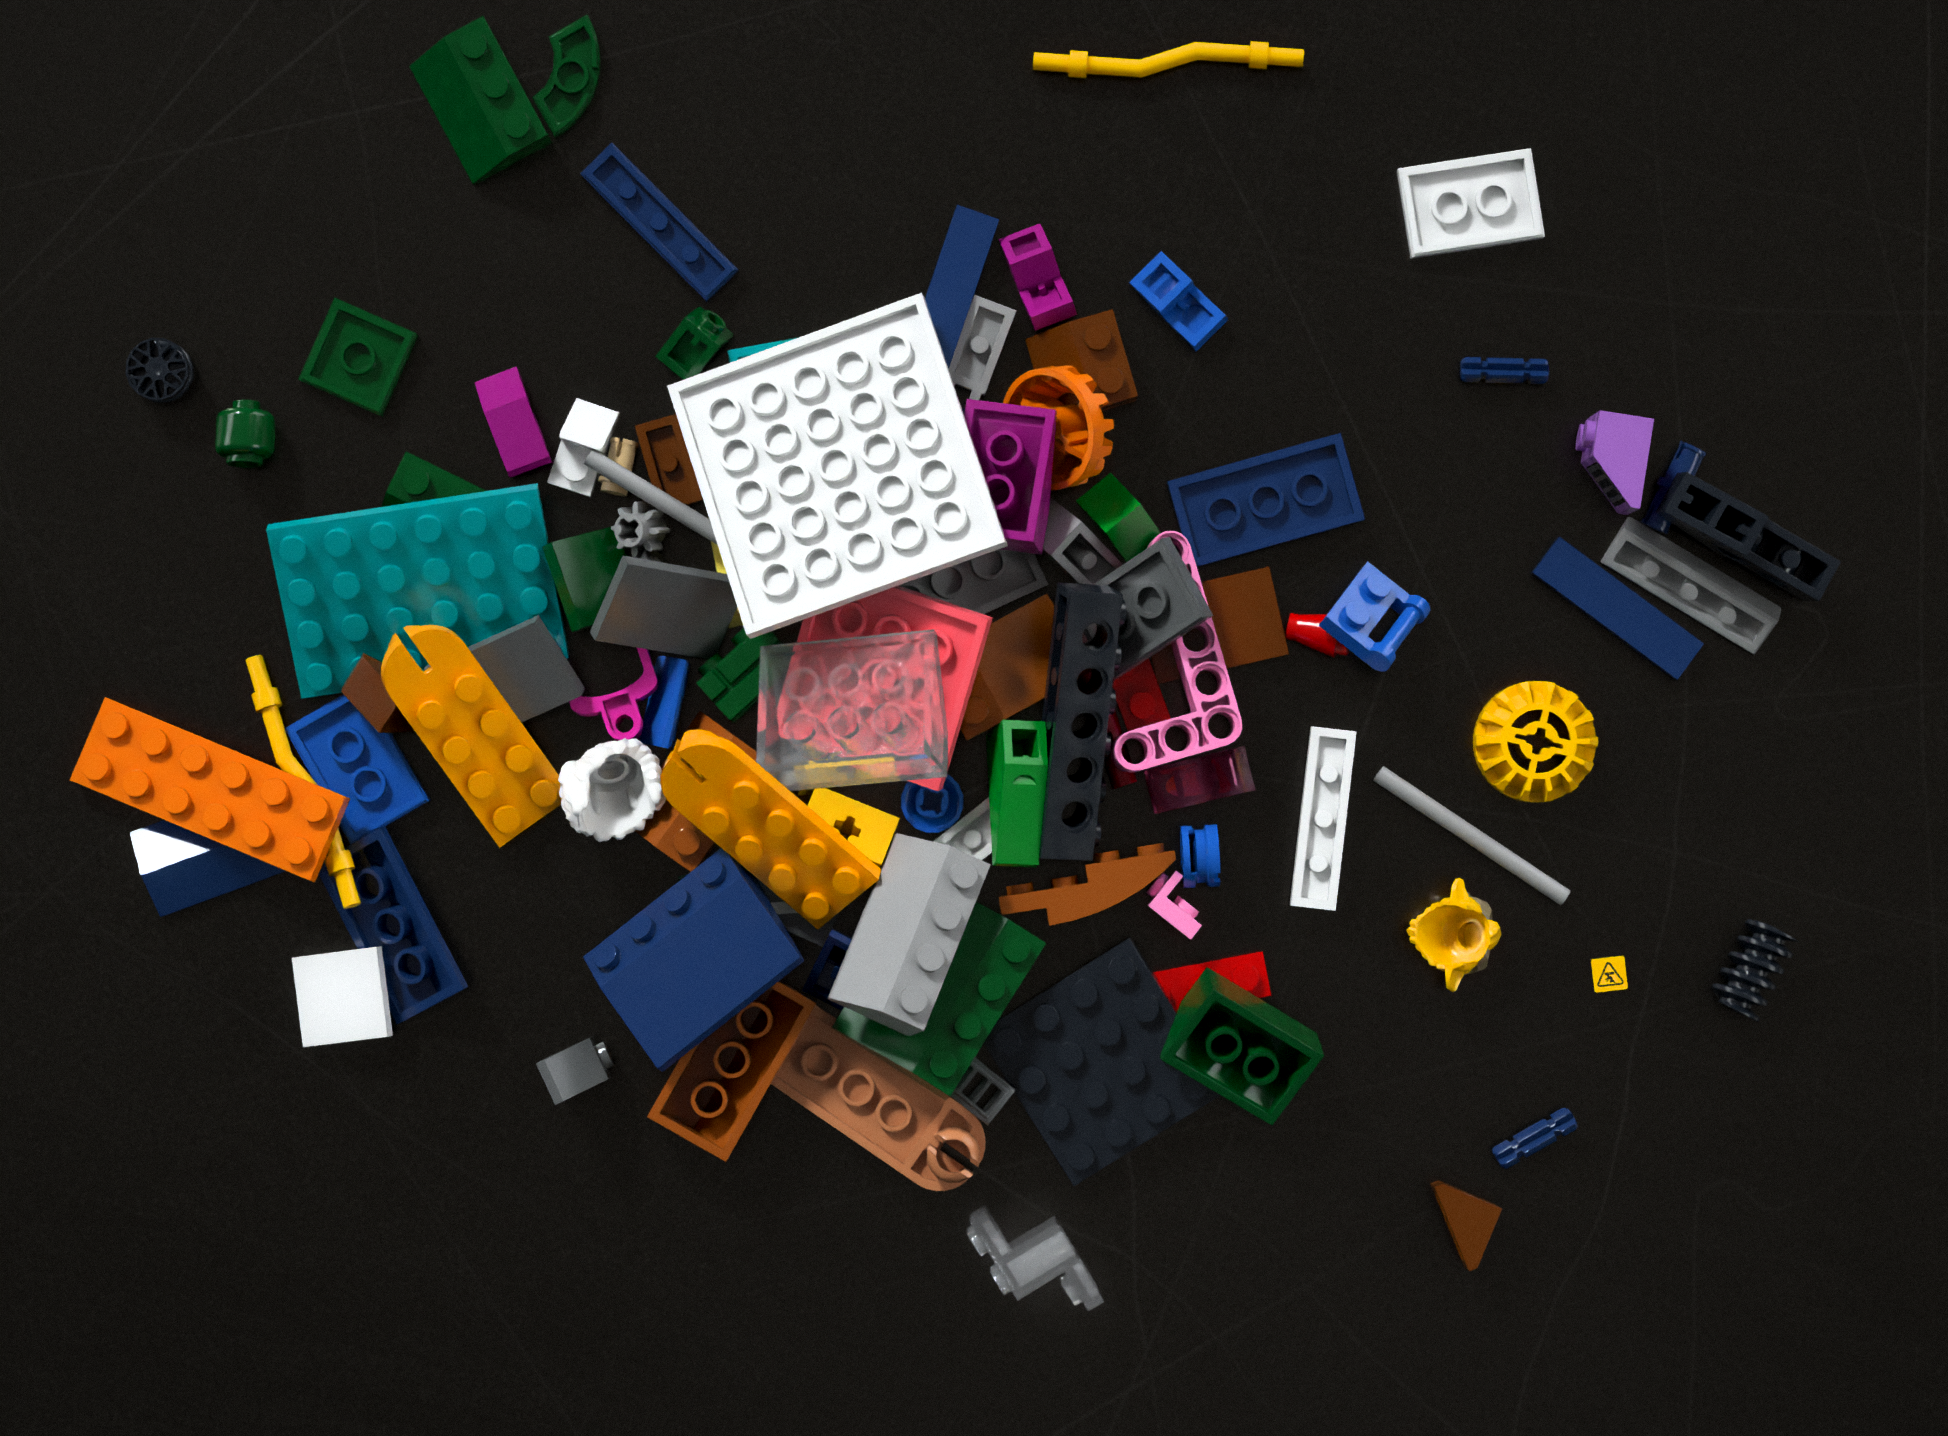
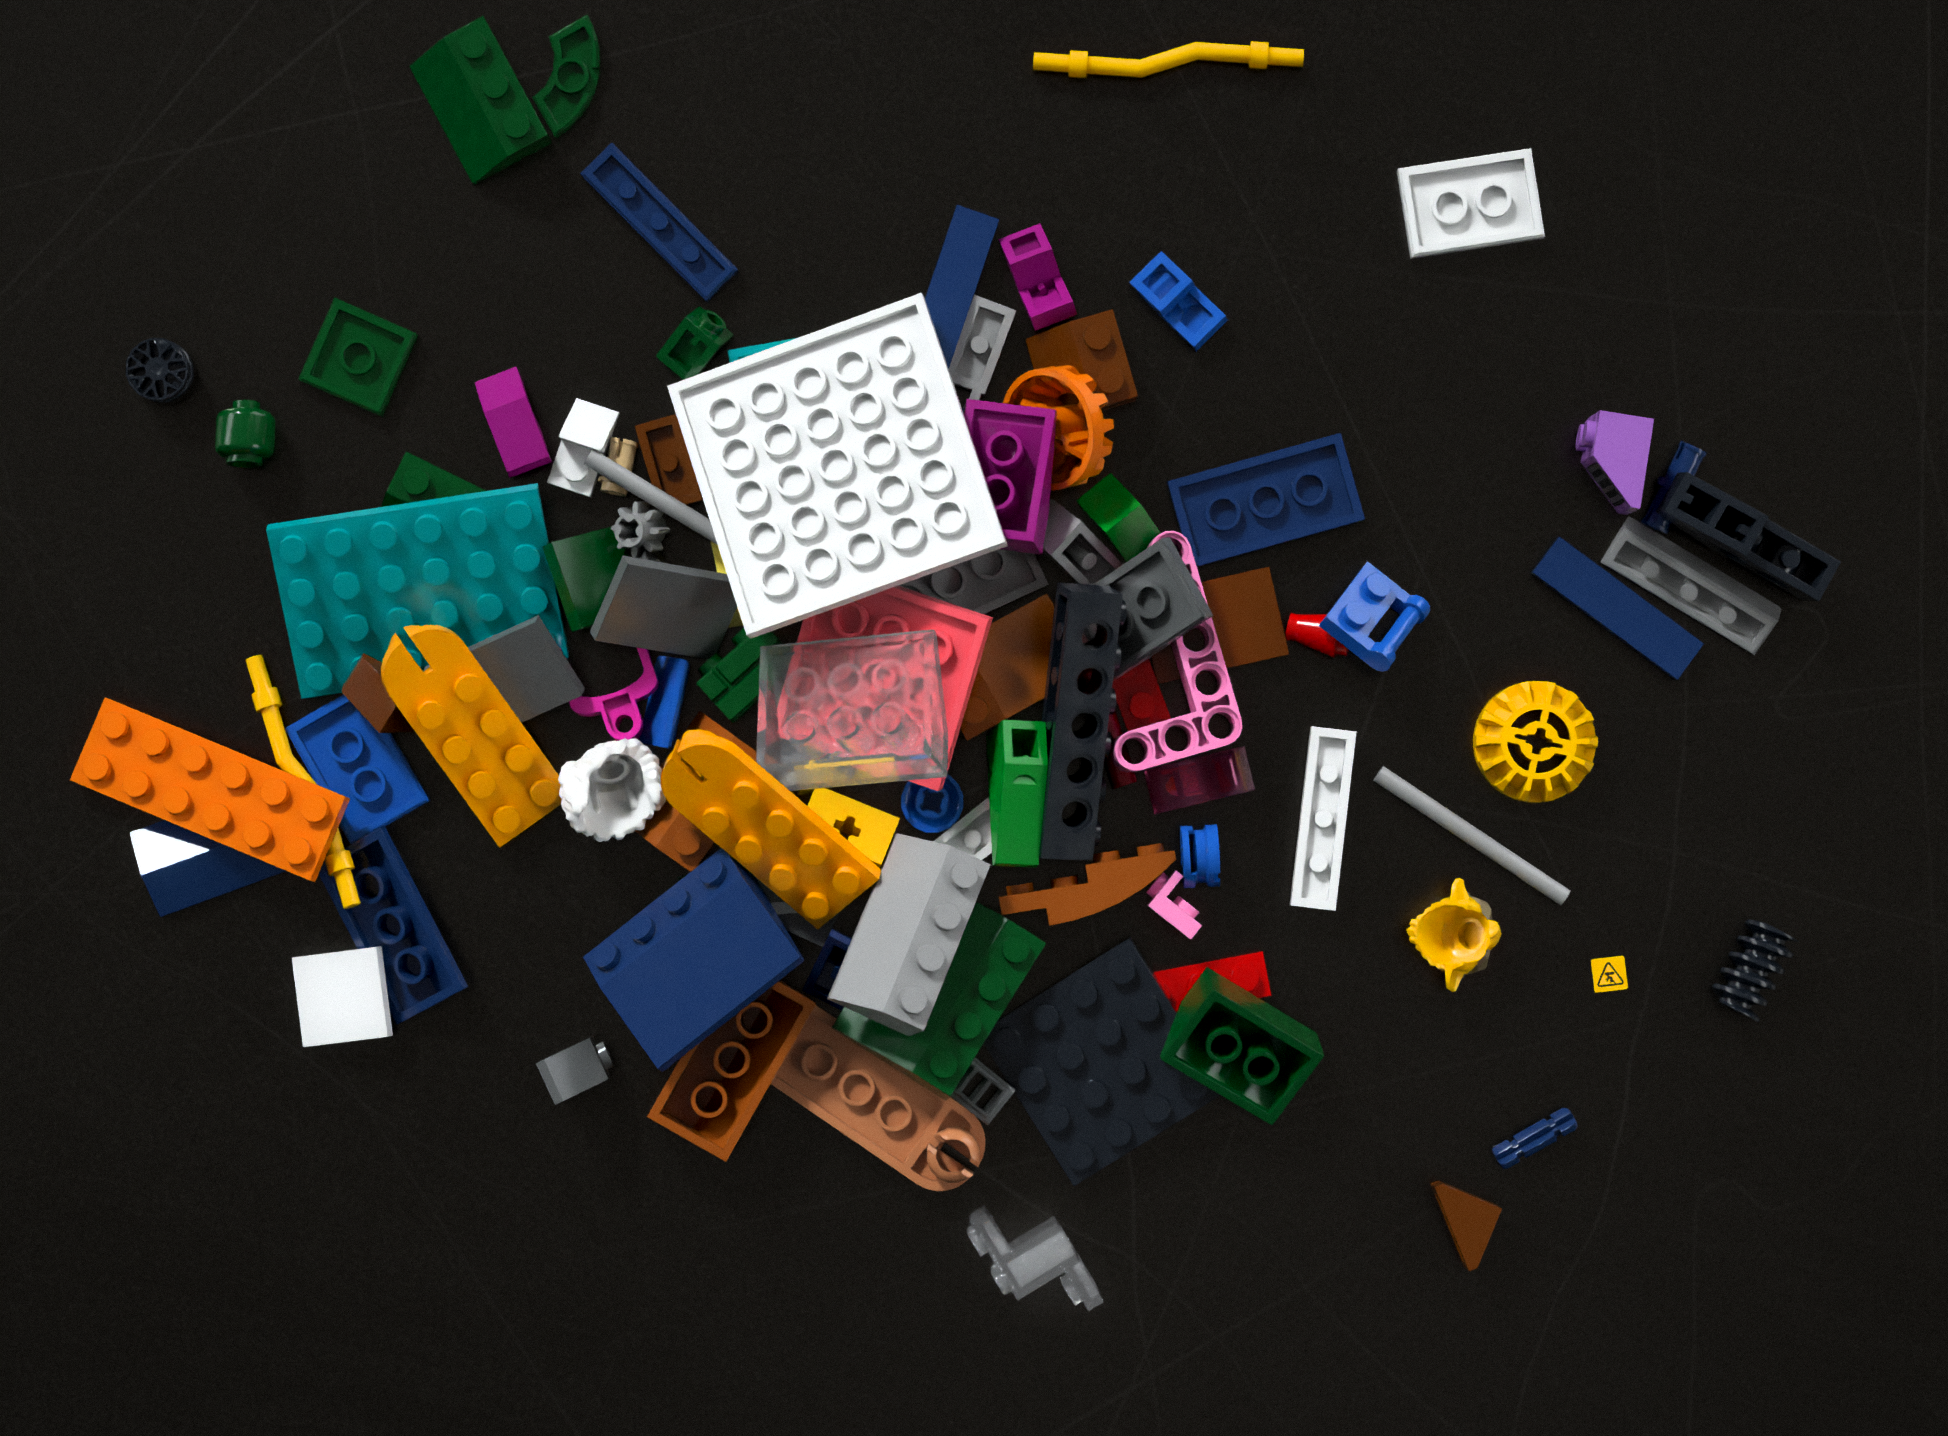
dark blue axle [1460,357,1549,384] -> none

